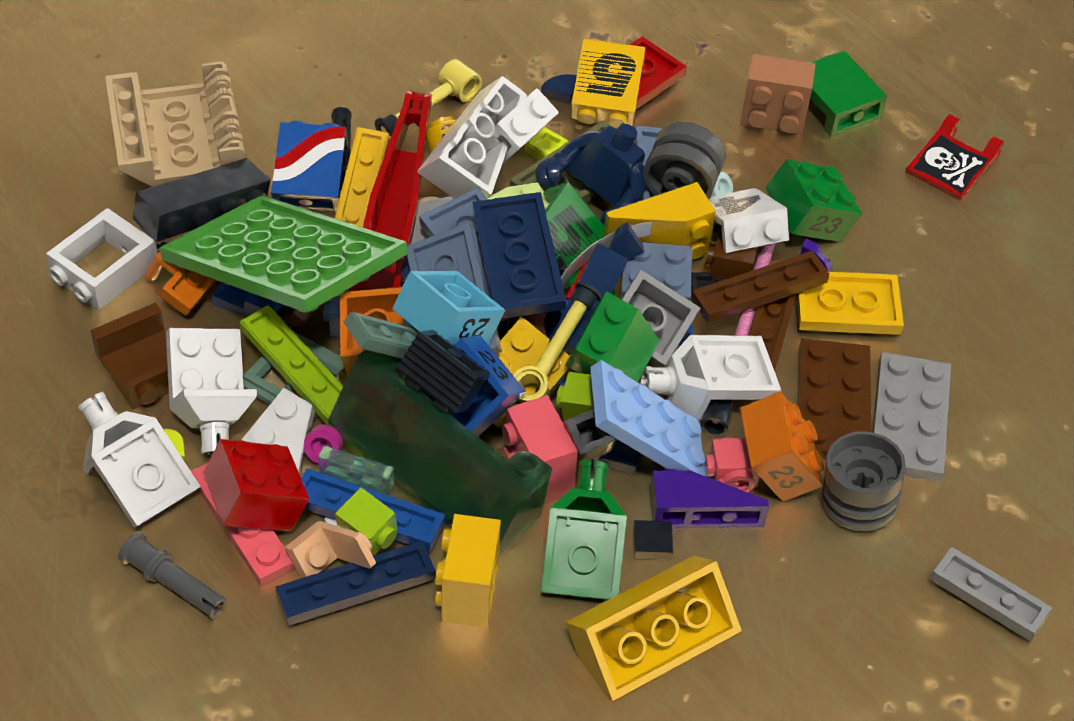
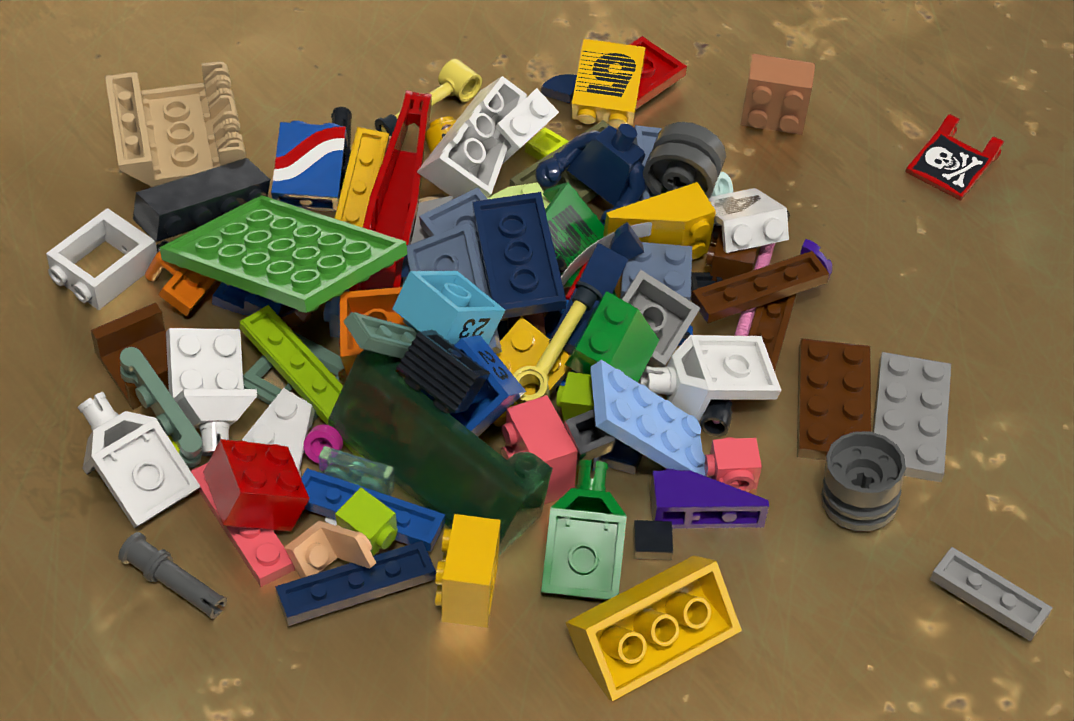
orange brick [740,391,824,502] -> none
green brick [765,159,862,242] -> none
yellow plate [796,271,904,335] -> none
green panel [810,50,887,137] -> none
none -> sand green plate [120,347,202,468]

